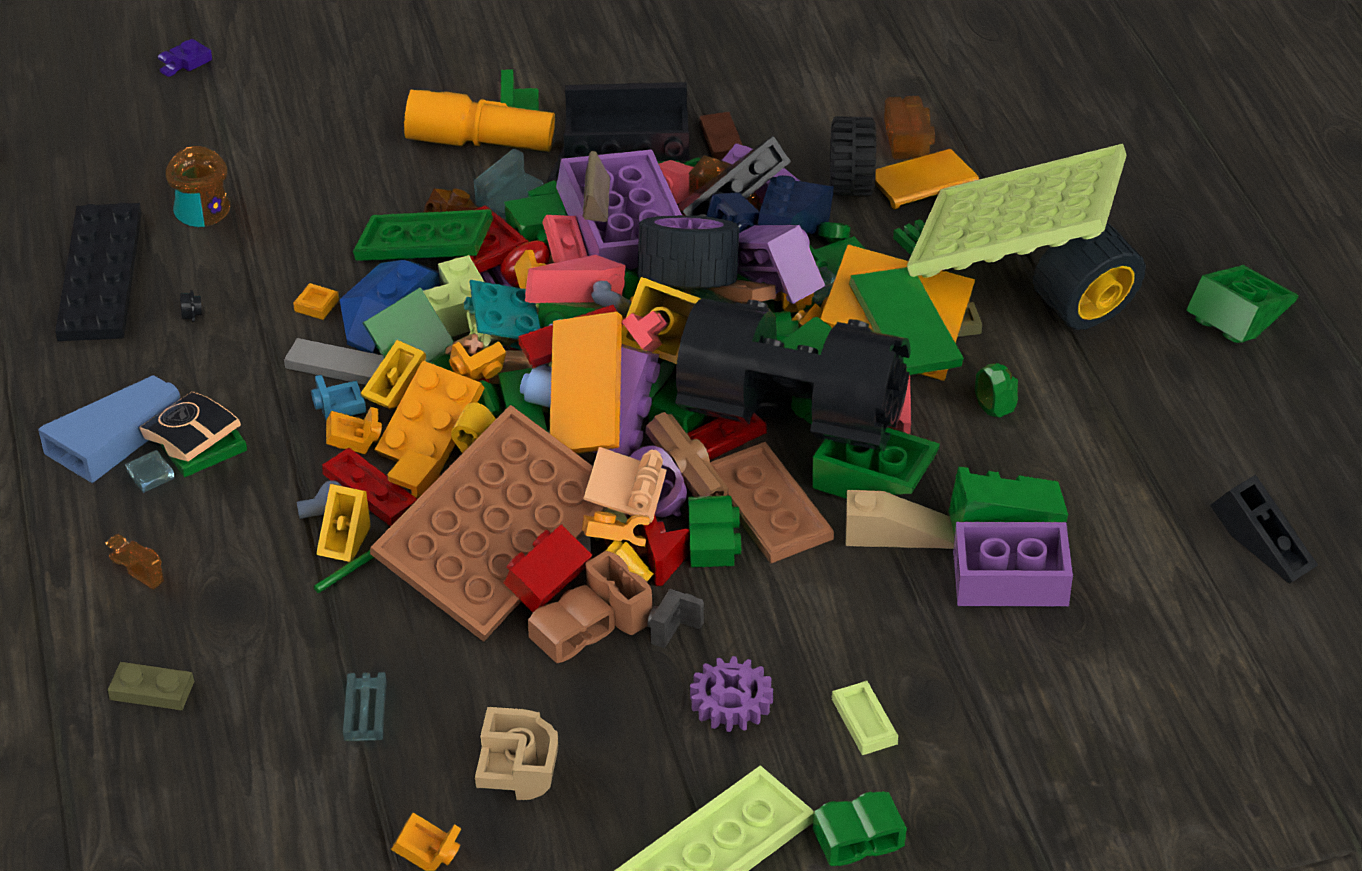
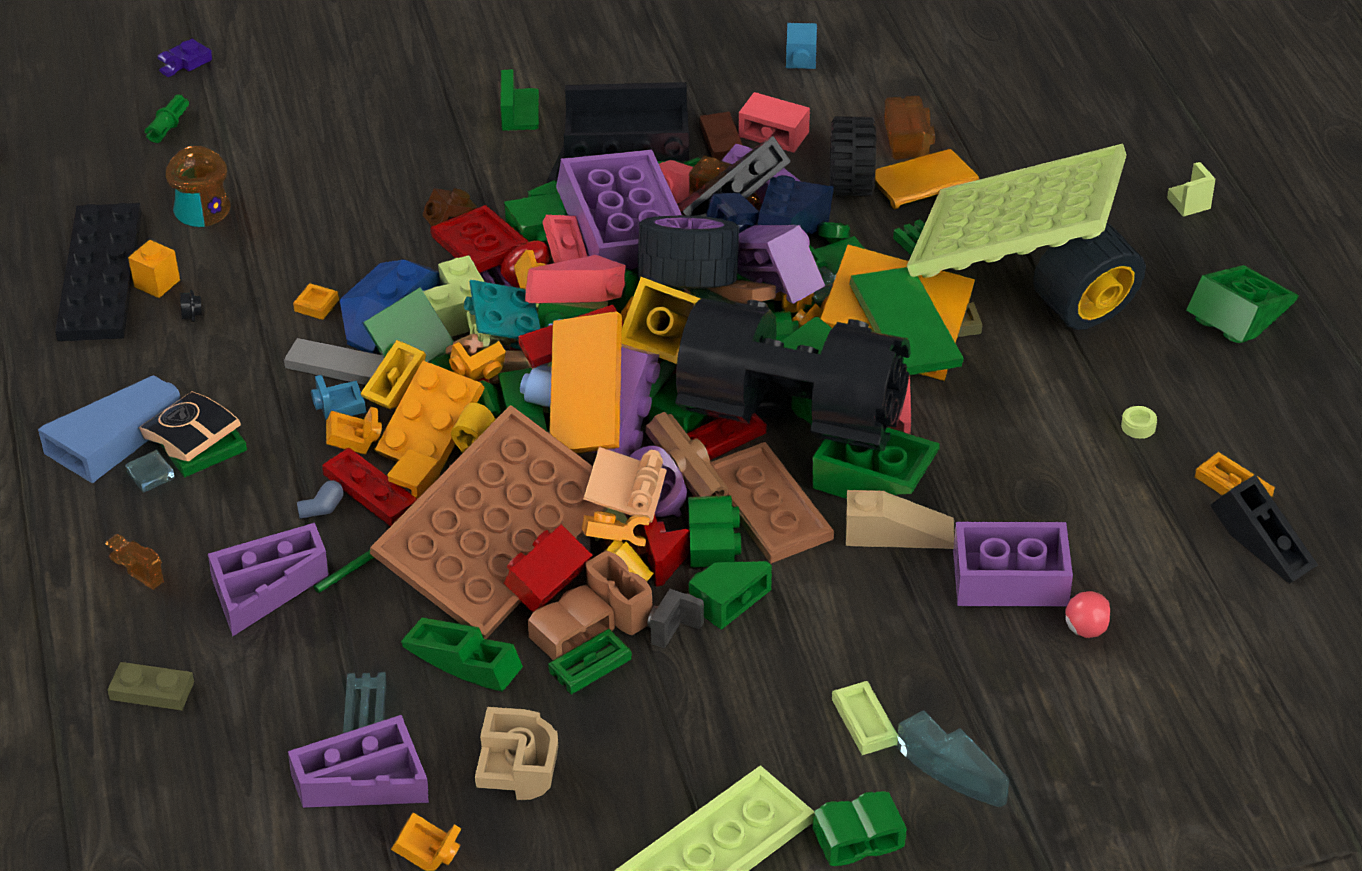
yellow slope [316,484,371,562] -> none
green tile [353,209,493,261] -> none
light orange piece [404,89,555,152] -> none
clear light blue panel [474,149,543,218] -> none
dark tan slope [582,151,610,222] -> none
sand blue arm [591,281,632,317] -> none
coral tile [622,311,668,352] -> none
medium lavender gear [690,656,773,732] -> none
green wedge [948,466,1068,535] -> none
green rock [975,363,1018,418] -> none
none -> light orange brick [128,240,180,298]
none -> green axle [144,94,189,143]
none -> medium lavender wedge [208,523,328,636]
none -> medium lavender wedge [288,715,429,808]
none -> green slope [401,617,523,692]
none -> green tile [548,629,632,695]
none -> green slope [689,561,772,630]
none -> coral brick [739,92,810,153]
none -> dark azure brick [786,23,817,69]
none -> clear light blue slope [897,710,1010,807]
none -> coral piece [1065,591,1110,638]
none -> yellowish green tile [1121,406,1157,439]
none -> yellowish green panel [1167,162,1215,217]
none -> light orange tile [1195,452,1275,497]

